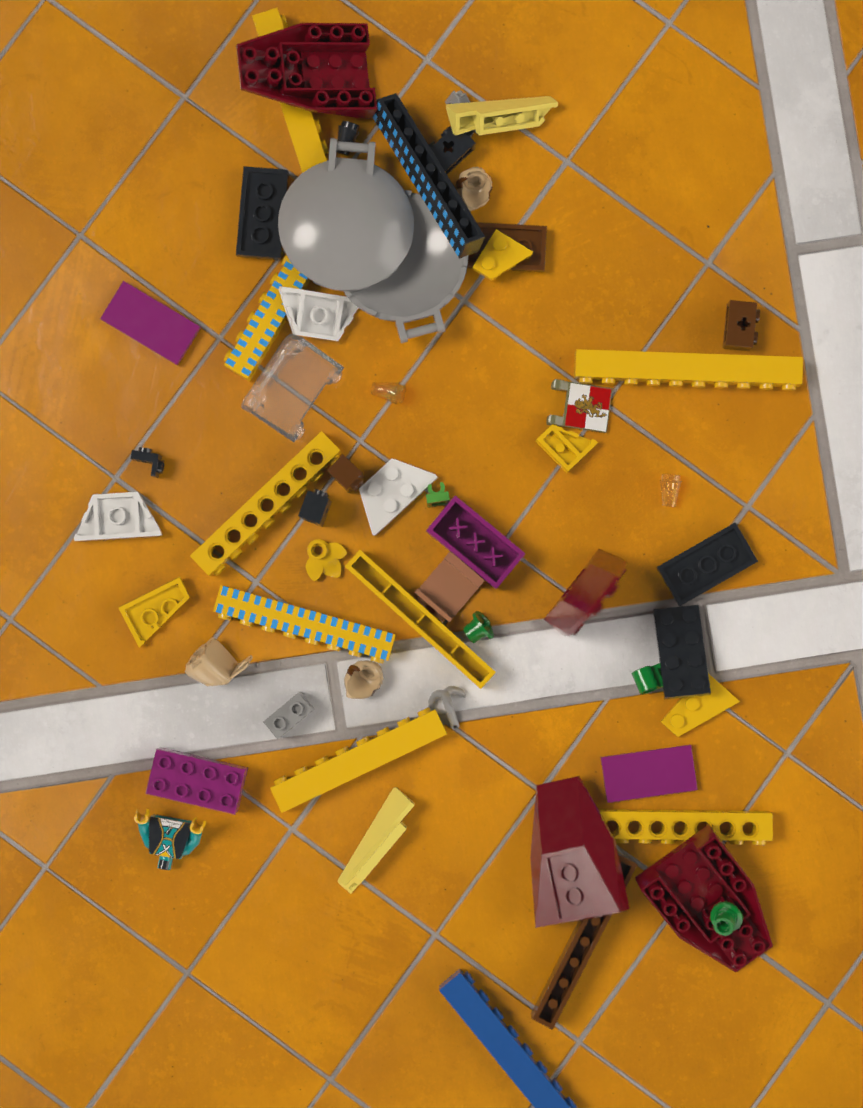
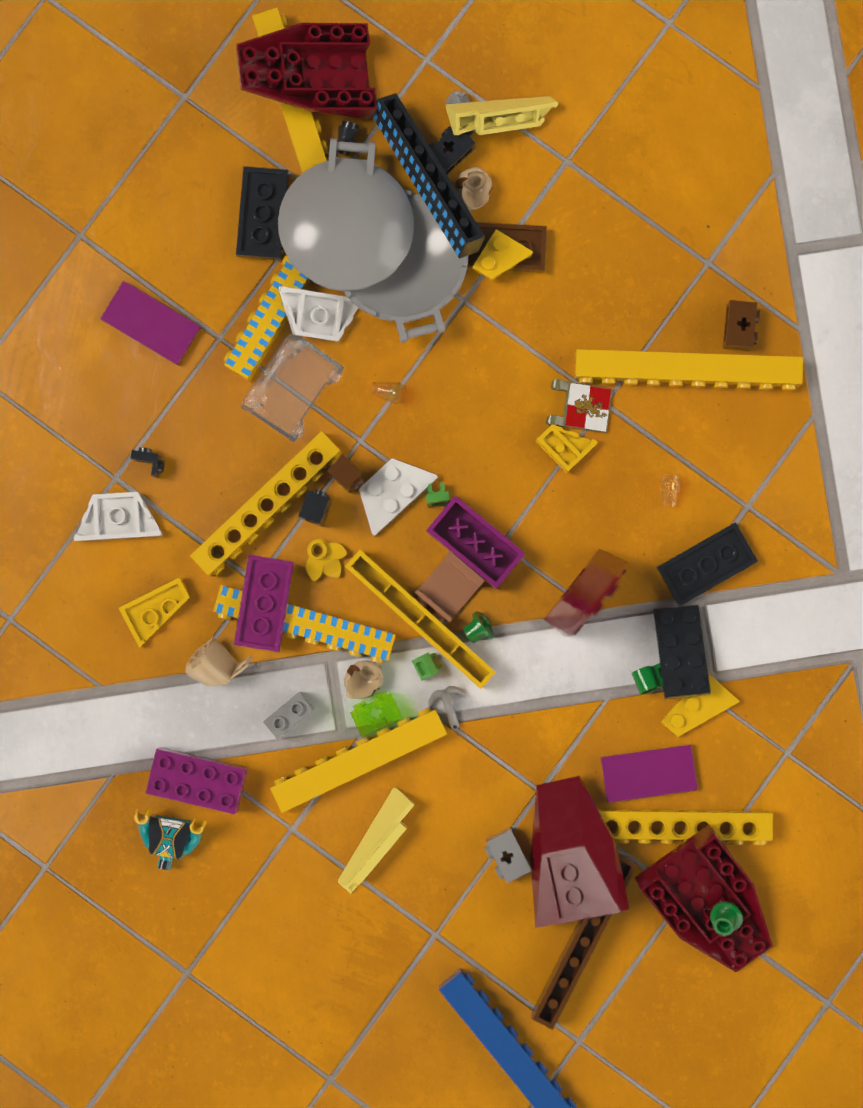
none -> magenta tile [234,555,294,652]
none -> clear neon green brick [350,691,403,737]
none -> bright green tile [412,652,442,681]
none -> light grey brick [484,827,532,883]

